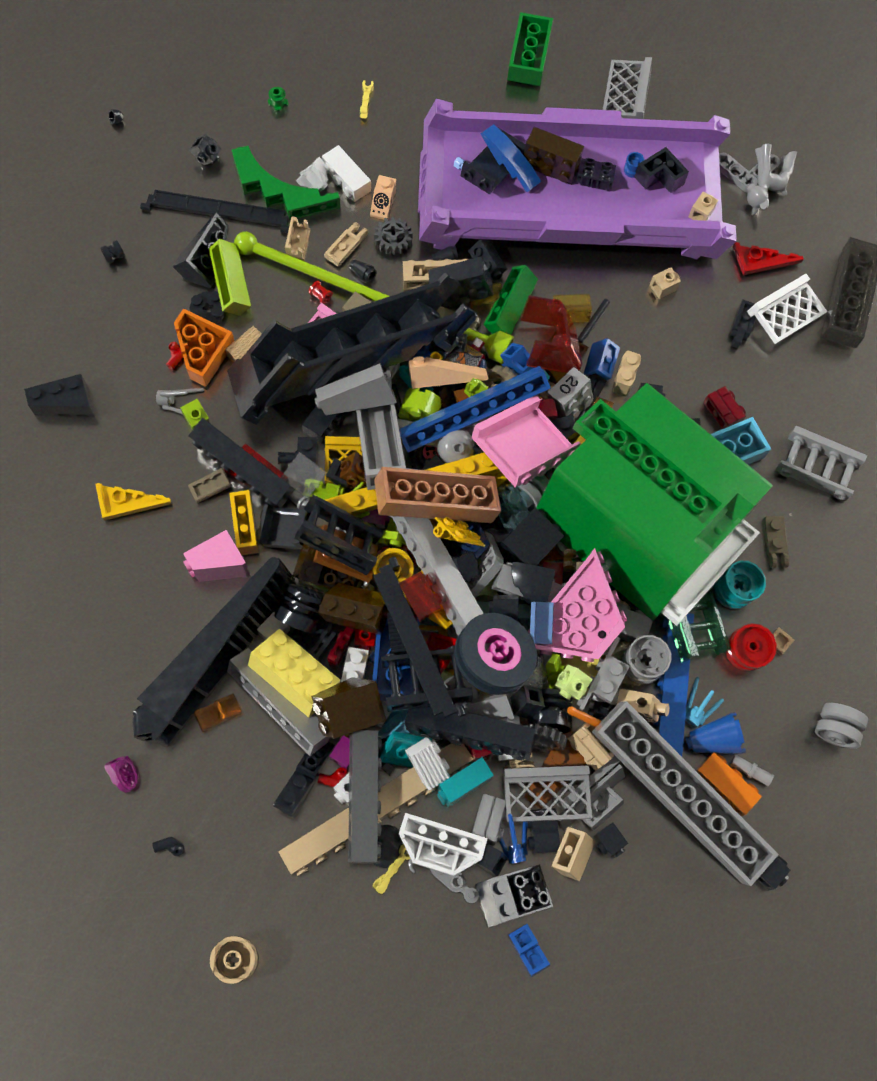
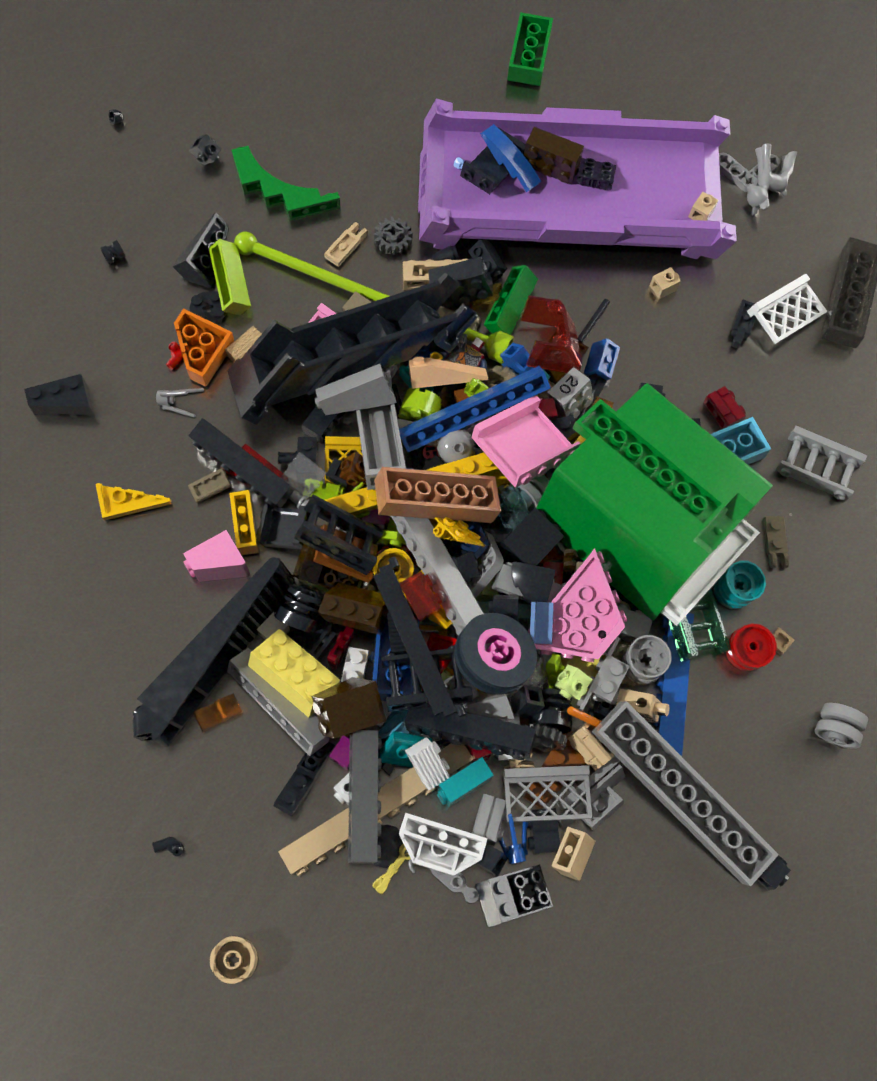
magenta rock [104,756,138,793] -> none
black piece [140,190,289,233] -> none
lime brick [180,399,209,430] -> none
green brick [268,87,289,111] -> none
tan hinge [285,217,311,261] -> none
white brick [296,157,328,192] -> none
red bush [308,281,333,304] -> none
red arm [317,767,348,787] -> none
white brick [322,145,371,202] -> none
black cone [349,259,377,283] -> none
red brick [354,629,376,652] -> none
light yellow piece [360,80,374,119] -> none
light nougat slope [370,175,396,220] -> none
blue slope [509,924,550,977] -> none
clear yellow hinge [552,294,592,323] -> none
black brick [593,822,629,858] -> none
light grey fence [603,57,652,119] -> none
tan brick [613,351,641,396] -> none
blue wheel [624,152,644,178] -> none
black brick [635,147,689,193] -> none
medium azure plant [685,677,724,727] -> none
blue cone [686,712,746,754] -> none
orange brick [695,753,762,817] -> none
light grey pin [730,755,774,786] -> none
red wing [732,242,804,275] -> none

